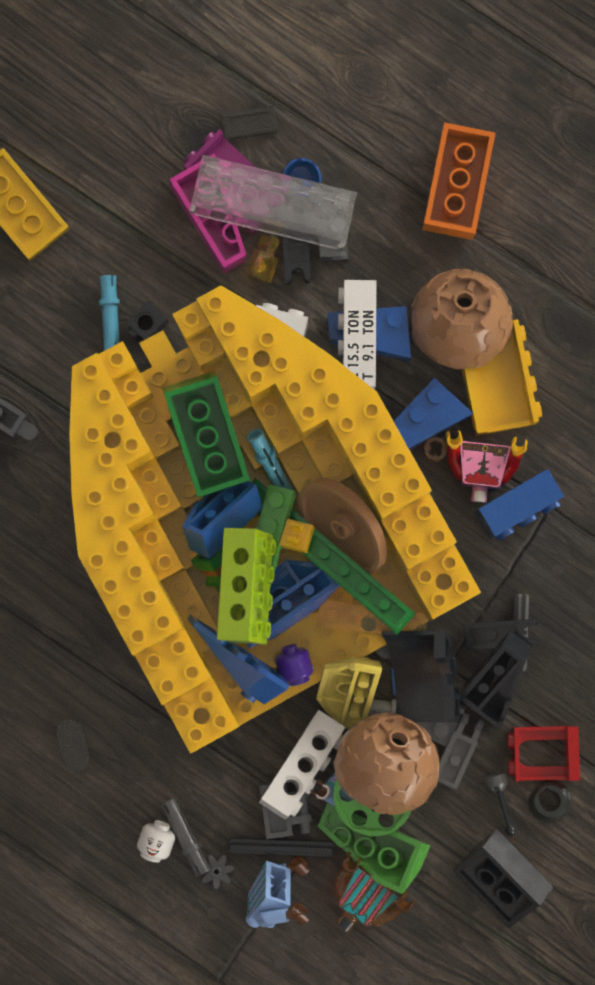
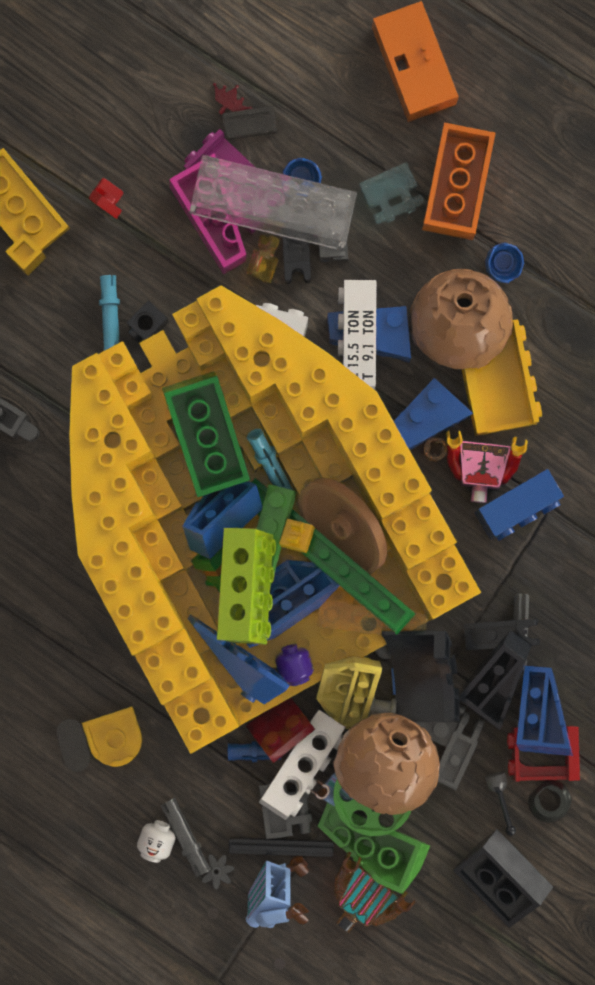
none -> yellow panel [5,234,46,276]
none -> yellow tile [82,706,142,767]
none -> red bracket [88,178,124,219]
none -> dark red piece [213,83,252,115]
none -> blue pin [228,741,281,762]
none -> dark red plate [246,698,316,763]
none -> clear light blue plate [359,162,424,224]
none -> orange brick [372,1,459,122]
none -> blue hair [484,243,524,283]
none -> blue wedge [516,666,573,756]

